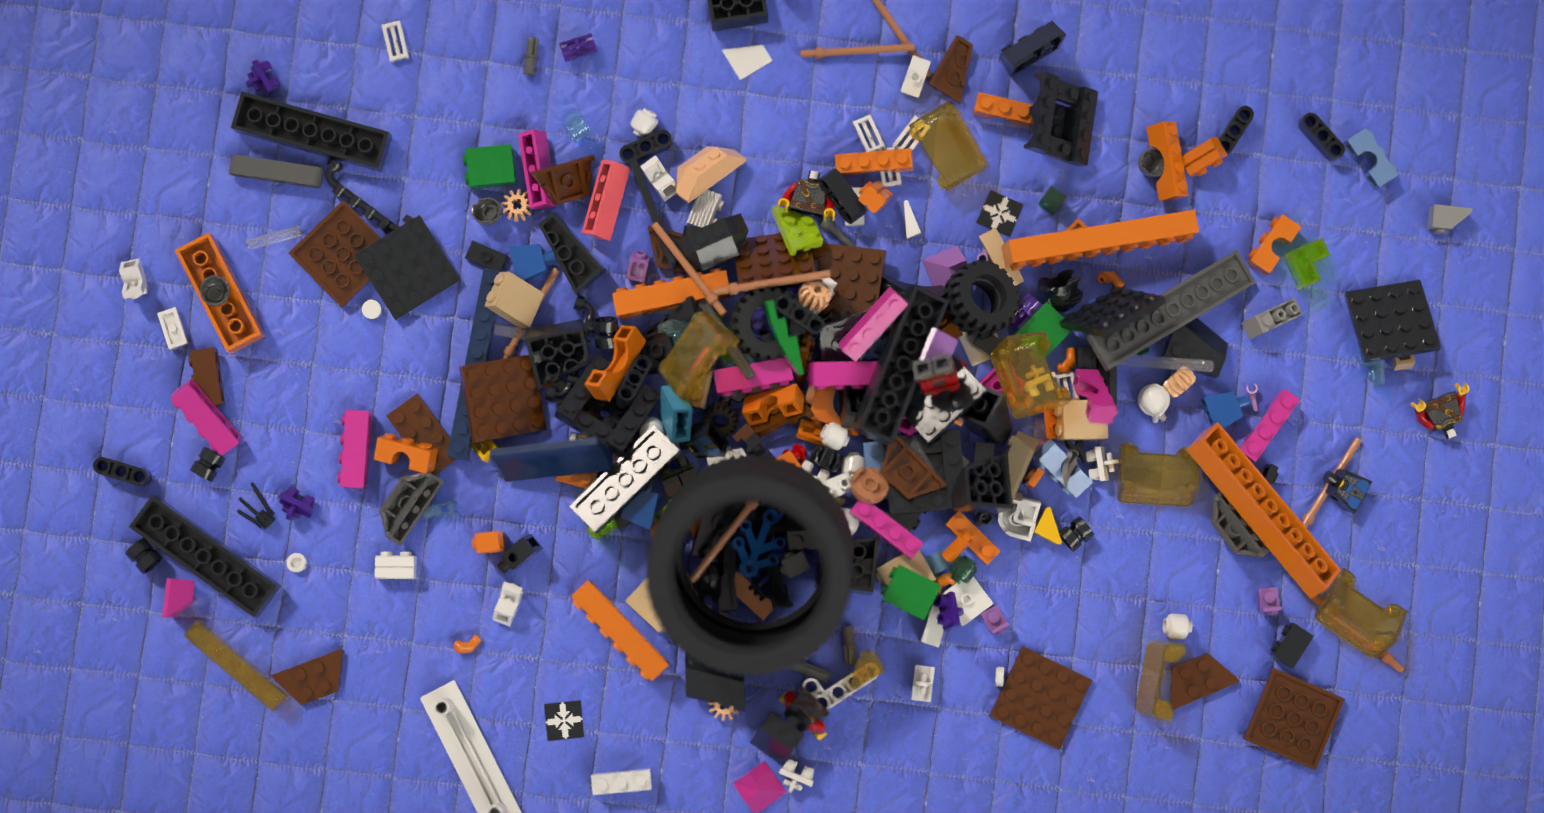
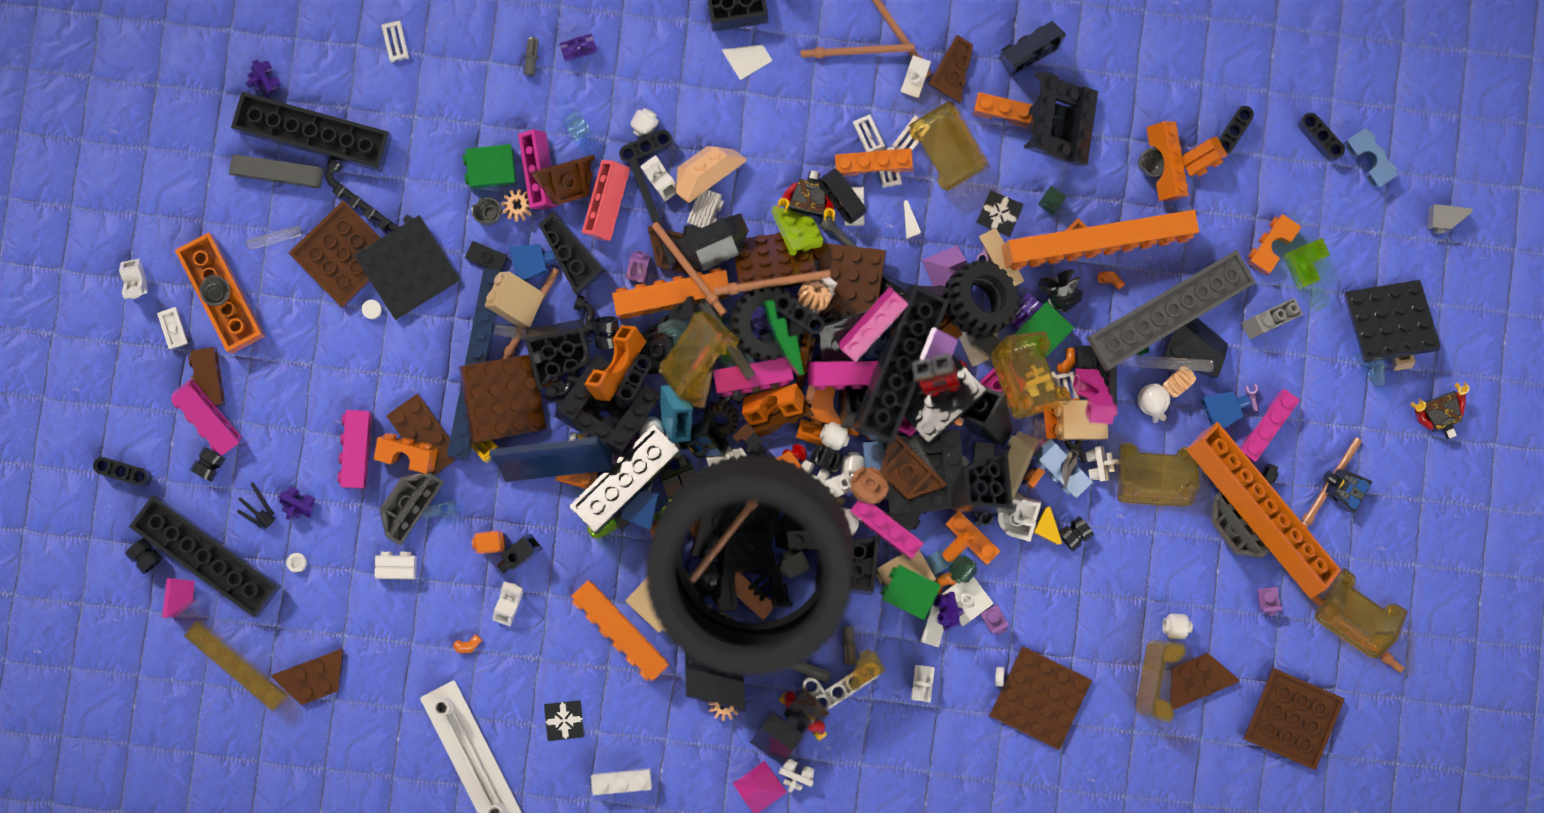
blue plant [731,508,786,578] -> none
orange brick [859,180,893,213] -> none
black plate [1059,287,1166,338] -> none
black brick [1270,623,1314,668] -> none

